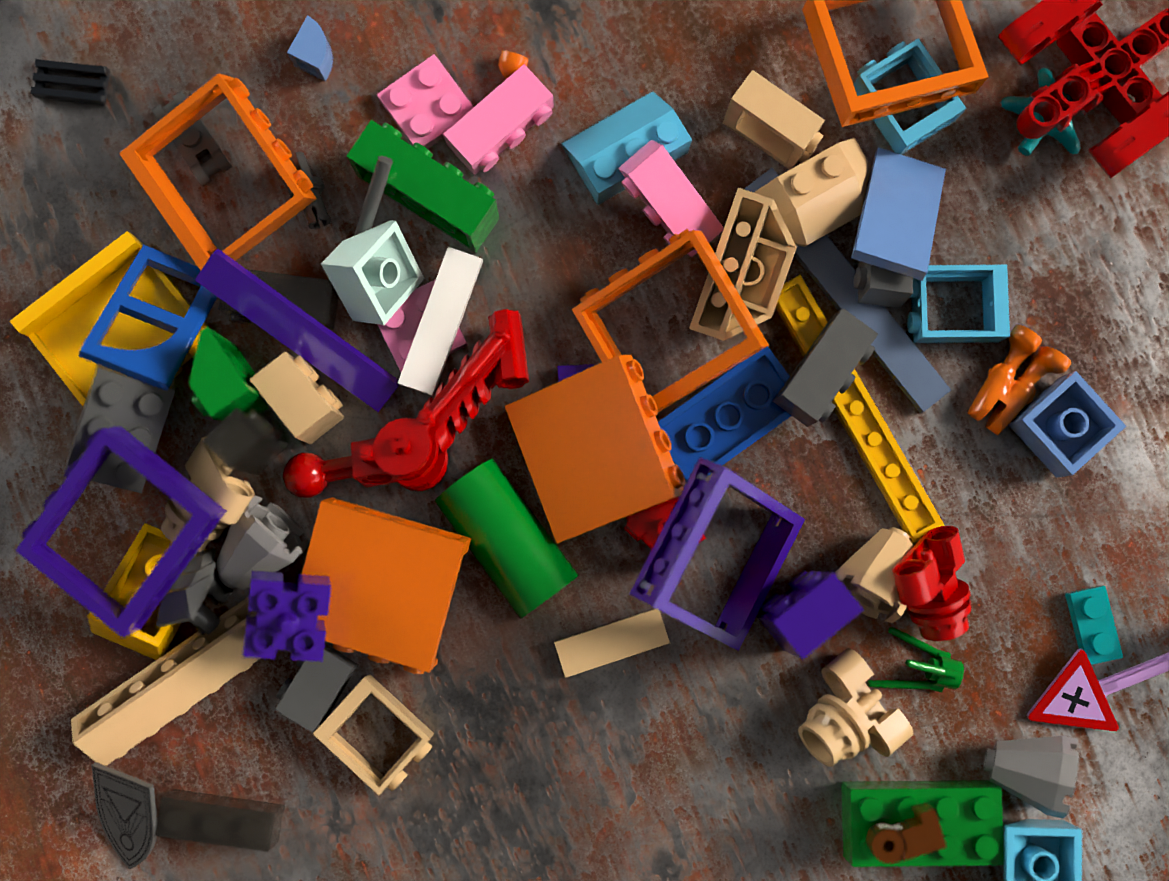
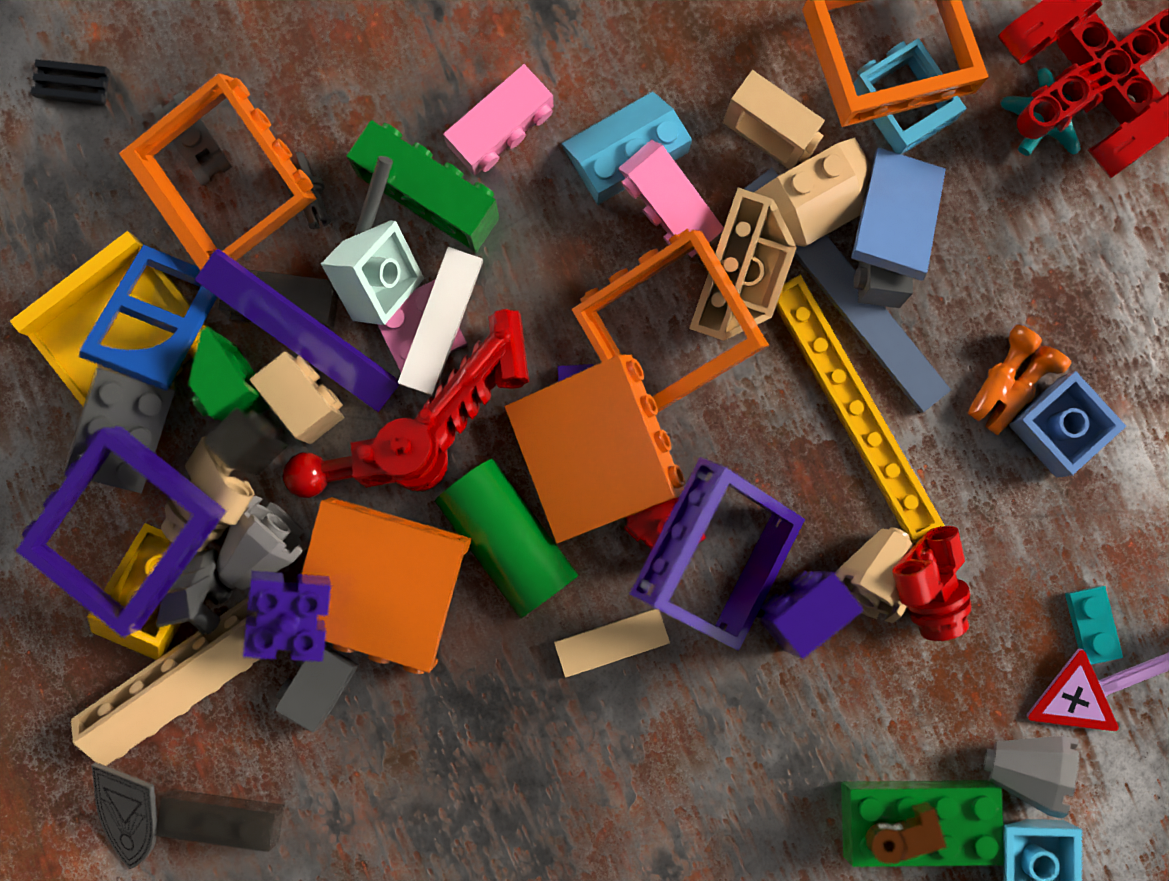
medium blue brick [287,15,333,81] -> none
tan window [313,674,434,795] -> none
bright pink plate [377,54,474,149] -> none
orange hinge [498,50,529,78] -> none
blue plate [658,347,792,482] -> none
dark grey brick [772,308,878,427] -> none
tan beam [798,648,913,767] -> none
green plant [867,627,964,692] -> none
medium azure window [907,265,1010,343] -> none

